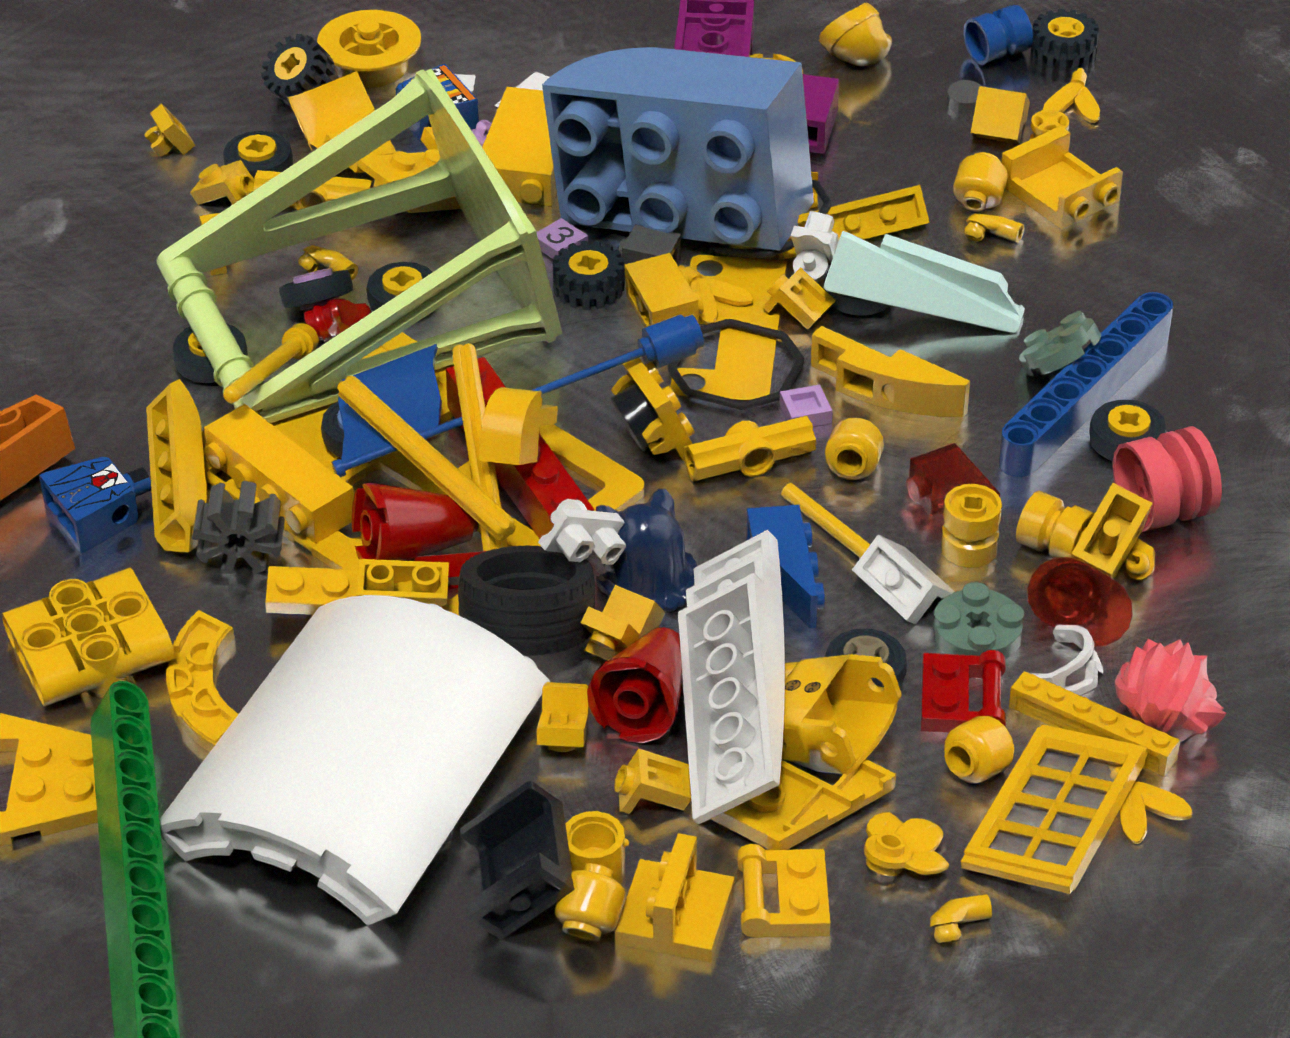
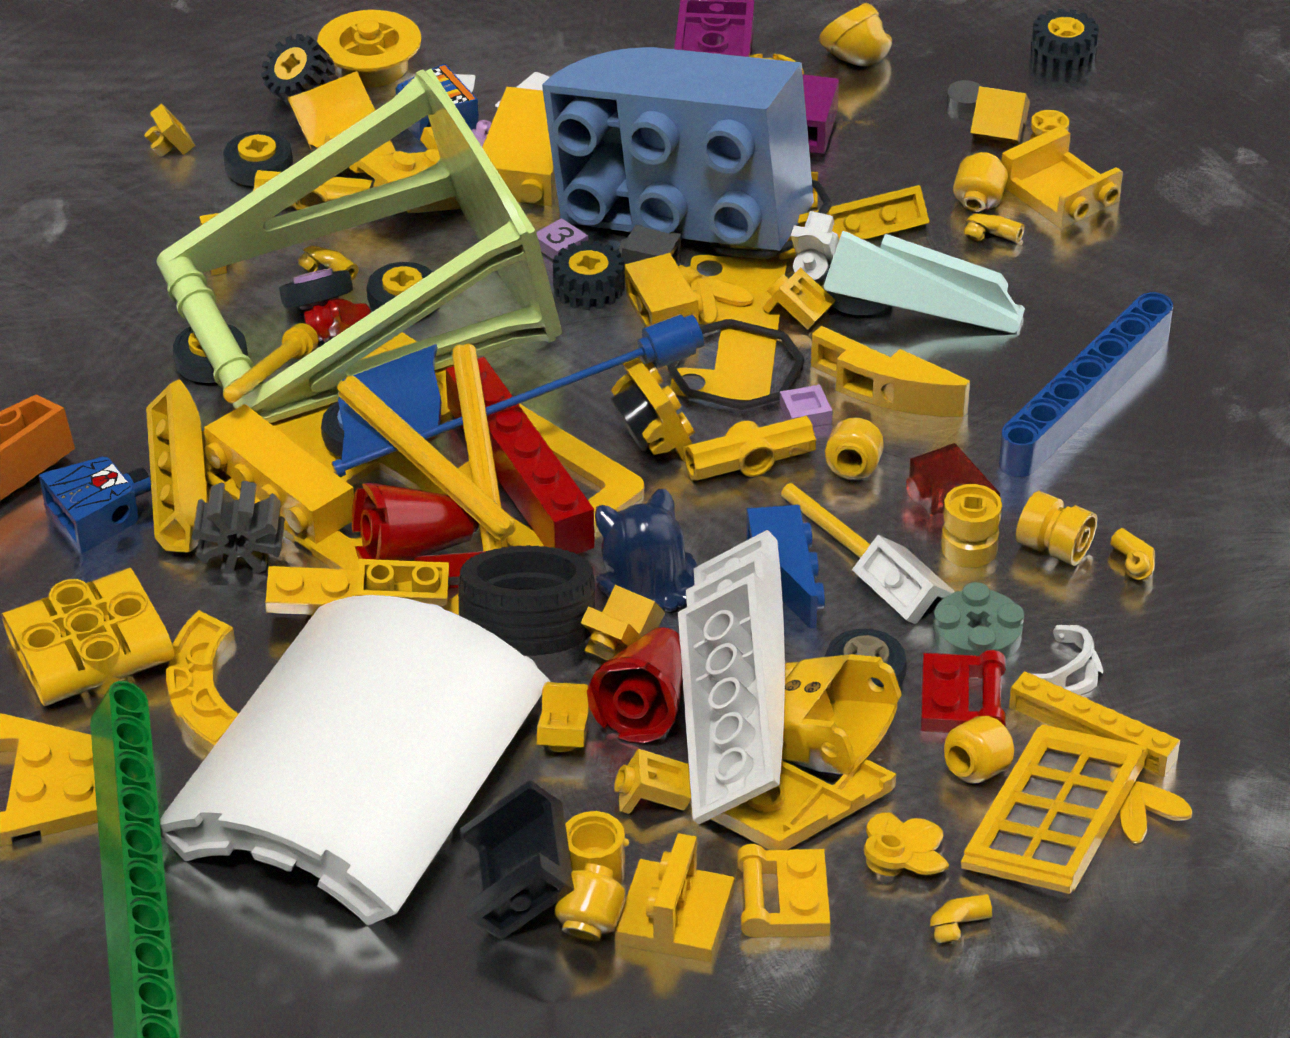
yellow bracket [190,160,255,205] -> none
yellow brick [479,387,558,465] -> none
white hips [538,499,626,565] -> none
blue wheel [963,4,1033,65] -> none
sand green plate [1019,311,1101,376] -> none
clear red piece [1027,557,1133,646] -> none
yellow piece [1043,68,1100,123] -> none
yellow brick [1066,483,1153,595] -> none
black wheel [1089,400,1167,461] -> none
coral wheel [1112,426,1222,532] -> none
coral hair [1114,639,1227,742] -> none

